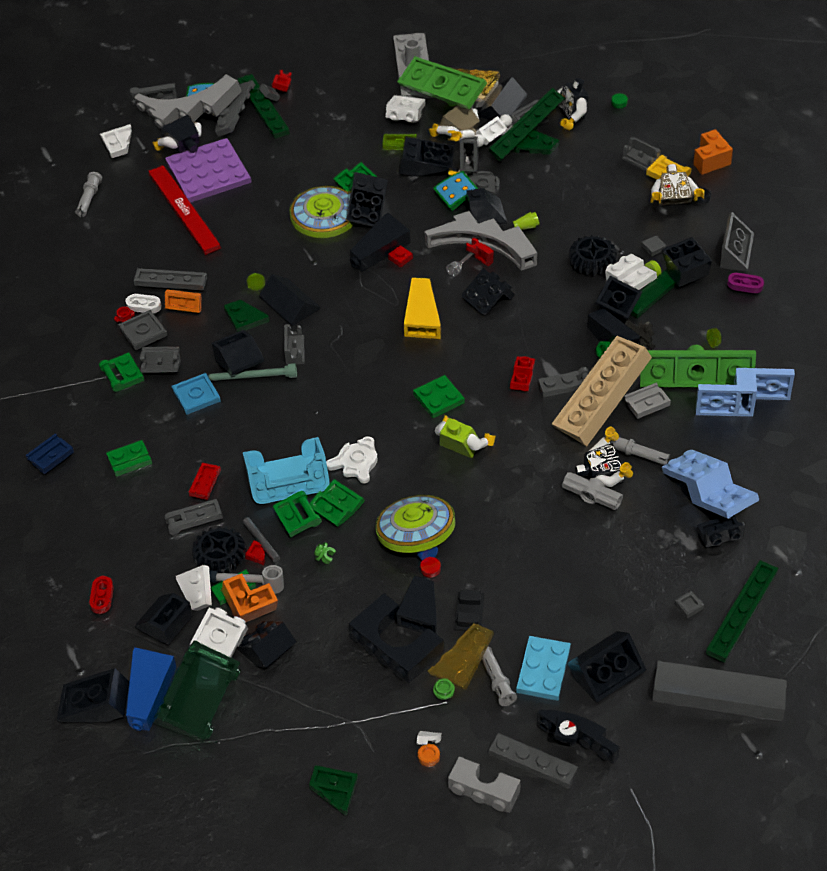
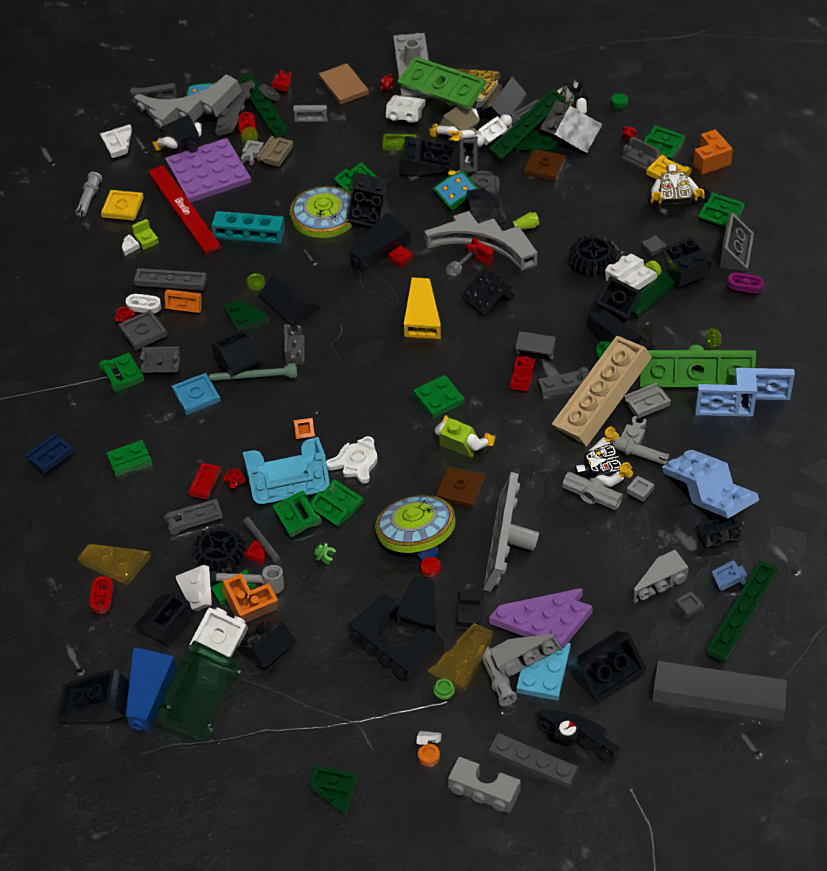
none -> clear yellow wing [77,544,151,585]
none -> yellow plate [101,190,144,221]
none -> white tile [122,234,140,256]
none -> lime bracket [132,219,159,250]
none -> teal brick [212,211,285,243]
none -> red plate [223,469,246,489]
none -> red plate [238,112,256,138]
none -> clear neon green tile [241,127,258,144]
none -> light grey plate [241,140,264,165]
none -> dark tan plate [257,136,293,167]
none -> light grey plate [294,105,328,122]
none -> orange slope [294,418,315,439]
none -> medium nougat tile [319,64,369,105]
none -> red plate [380,74,395,91]
none -> reddish brown plate [436,466,485,509]
none -> light grey plate [483,472,539,592]
none -> medium lavender wing [489,588,593,650]
none -> light grey slope [490,634,562,678]
none -> dark grey hinge [515,331,556,360]
none -> reddish brown plate [524,149,566,182]
none -> slope [540,100,603,154]
none -> red plate [621,126,638,142]
none -> light grey plate [621,416,647,445]
none -> light grey plate [626,476,654,502]
none -> light grey slope [633,550,688,603]
none -> green slope [643,125,685,159]
none -> green slope [698,193,745,227]
none -> medium blue bracket [712,560,747,591]

